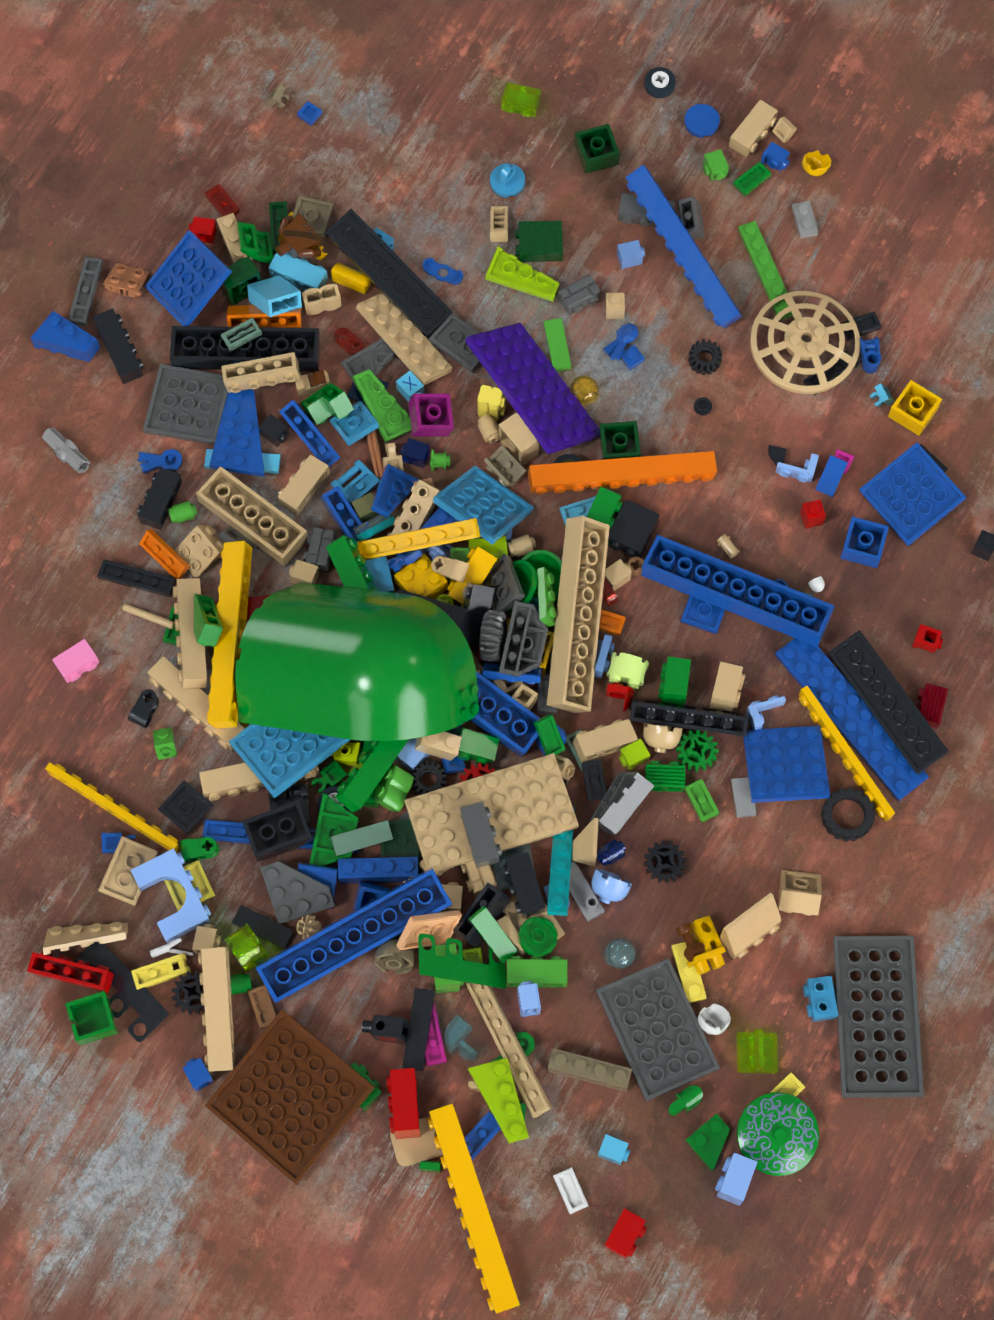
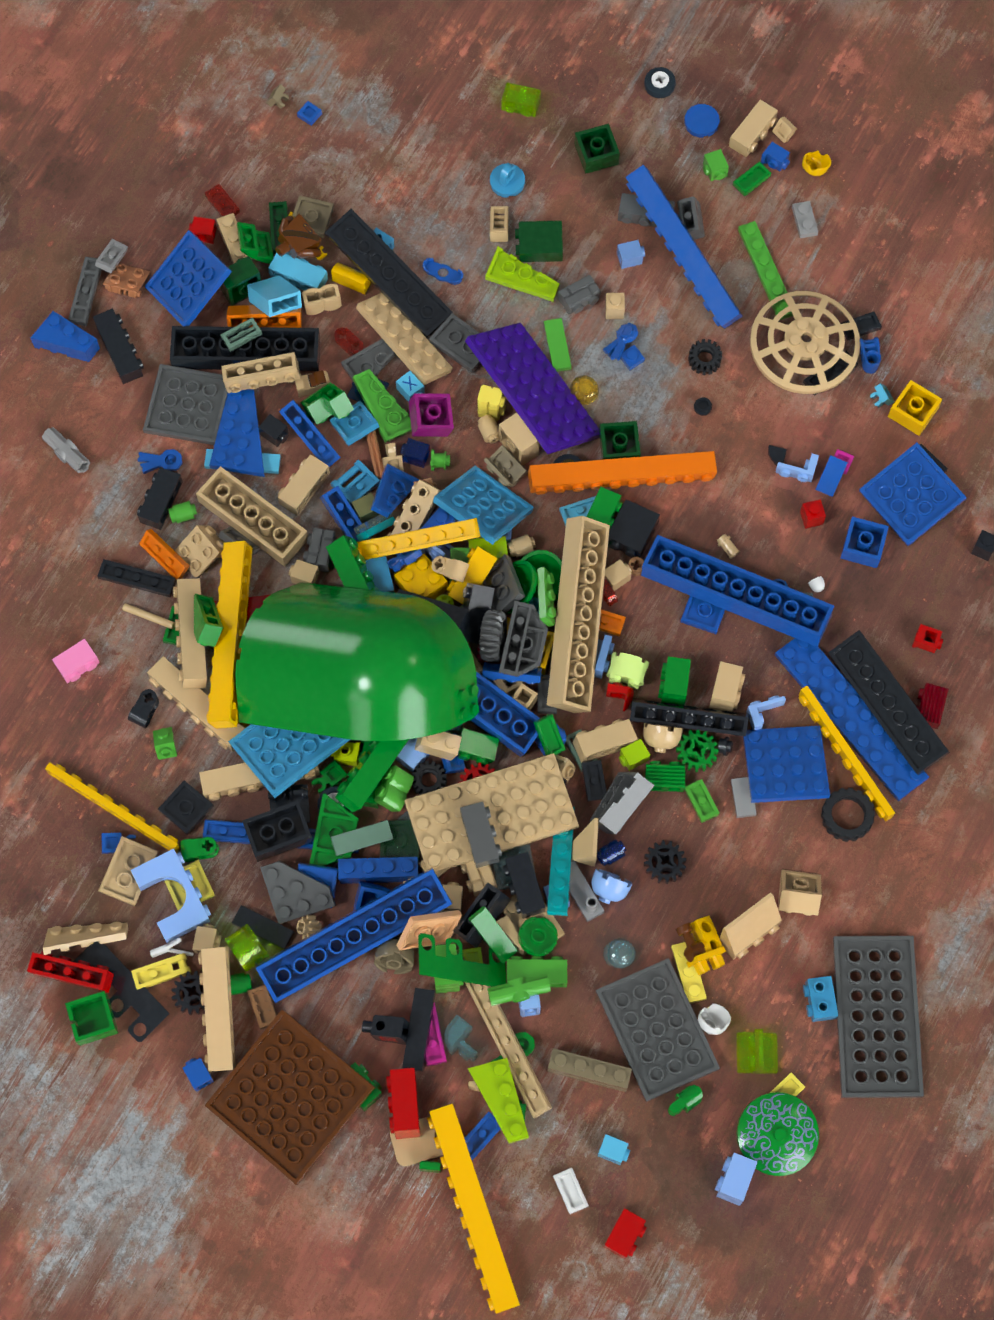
green wing [685,1113,730,1171] -> none
none -> light grey plate [95,239,128,273]
none -> bright green piece [487,973,551,1006]
none -> black plate [718,737,733,756]

